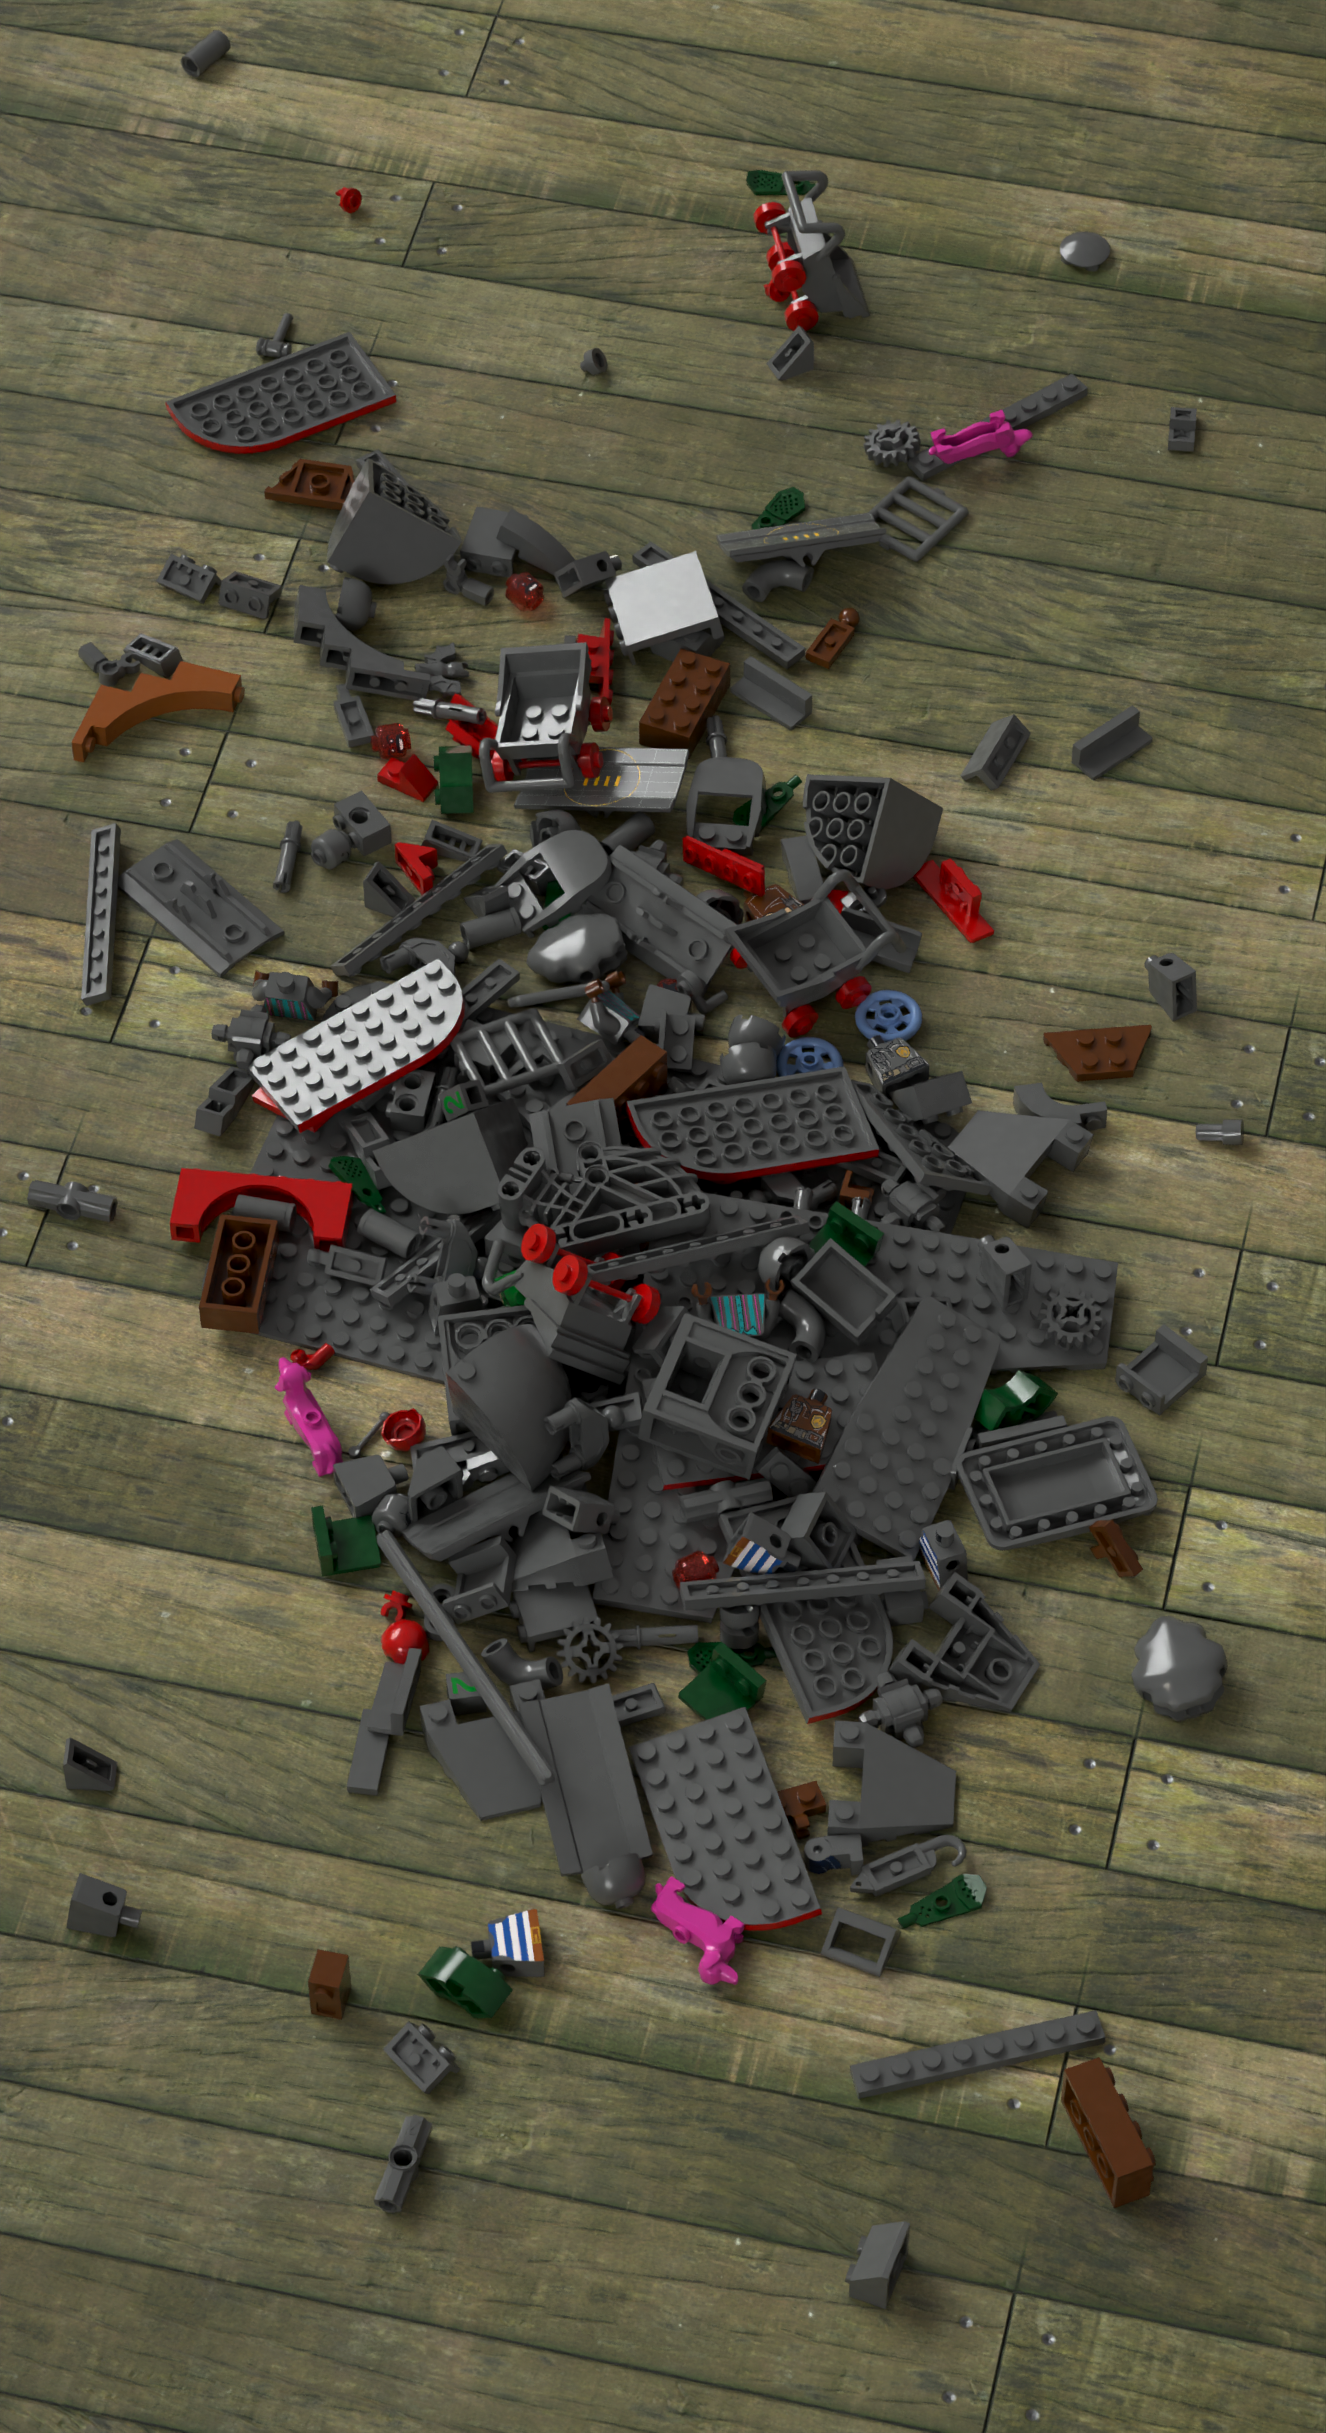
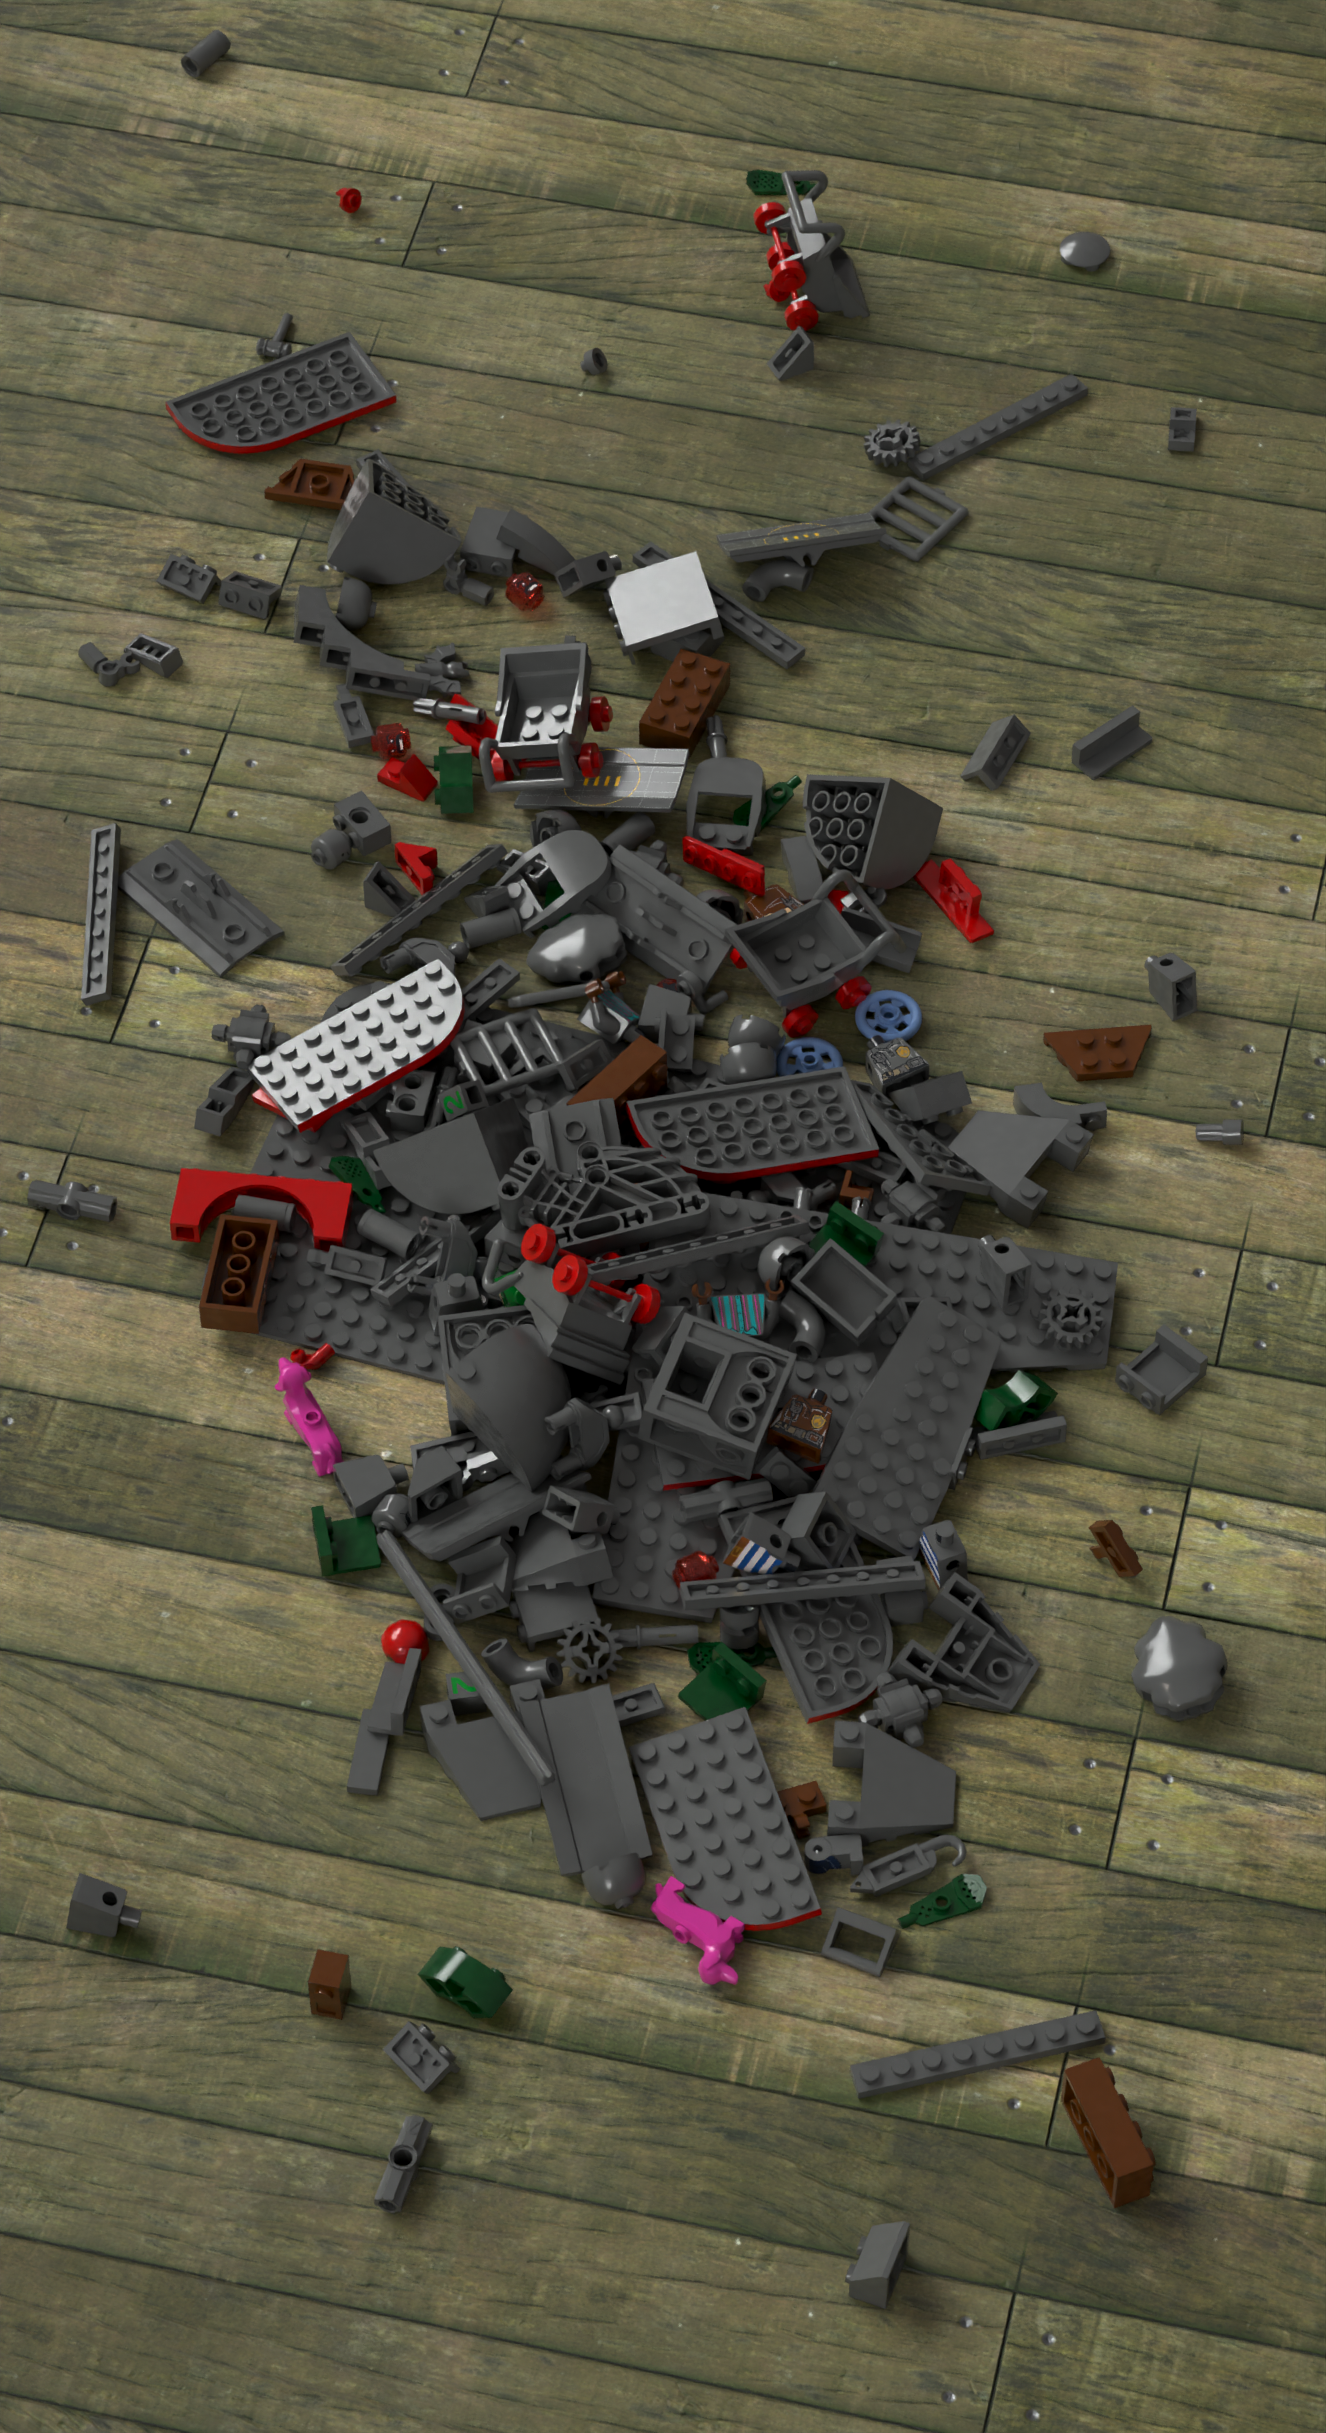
dark grey slope [63,1737,117,1791] -> none
dark orange arch [72,661,245,763] -> none
dark grey torso [252,970,339,1021] -> none
dark grey axle [273,820,303,893] -> none
dark grey hinge [349,1412,390,1459] -> none
red hair [381,1408,426,1452] -> none
red plate [381,1590,413,1621] -> none
dark grey slope [421,819,483,862] -> none
torso [471,1909,545,1977] -> none
red bracket [576,618,614,705] -> none
dark grey panel [731,656,812,730] -> none
dark green piece [751,487,805,530] -> none
reddish brown plate [805,607,860,669] -> none
dark pink animal [929,410,1033,464] -> none
dark grey wedge [956,1416,1158,1551] -> none

